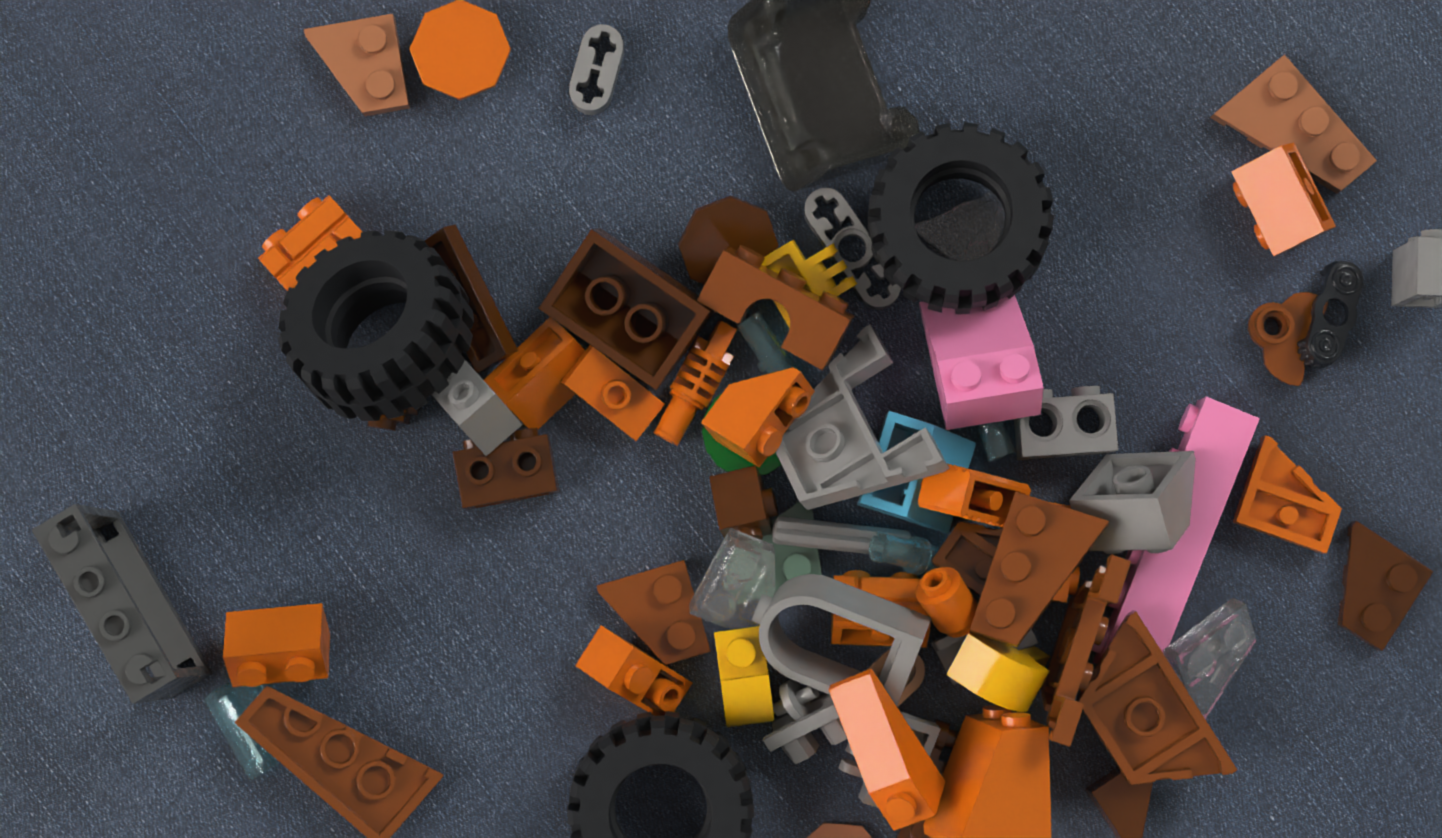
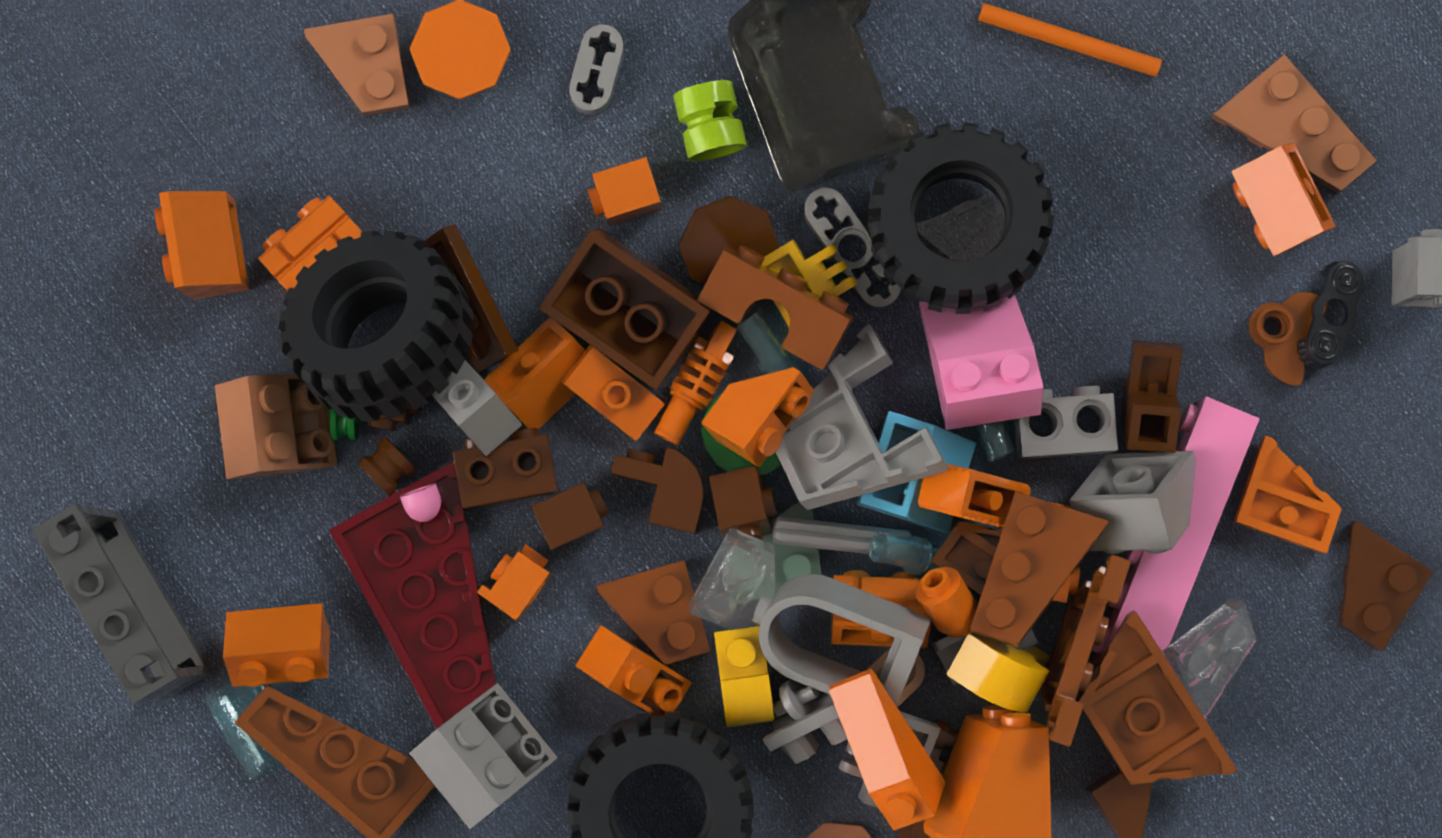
none -> orange slope [154,191,250,300]
none -> nougat slope [215,374,338,479]
none -> dark red wing [329,461,496,729]
none -> green bush [330,409,360,441]
none -> reddish brown wheel [357,436,418,496]
none -> bright pink hinge [400,483,442,522]
none -> light grey slope [409,683,558,829]
none -> orange brick [477,544,552,620]
none -> reddish brown brick [531,482,609,551]
none -> orange brick [587,157,662,226]
none -> reddish brown brick [611,447,703,535]
none -> lime wheel [673,80,747,162]
none -> orange bar [978,3,1162,77]
none -> reddish brown brick [1122,340,1183,453]

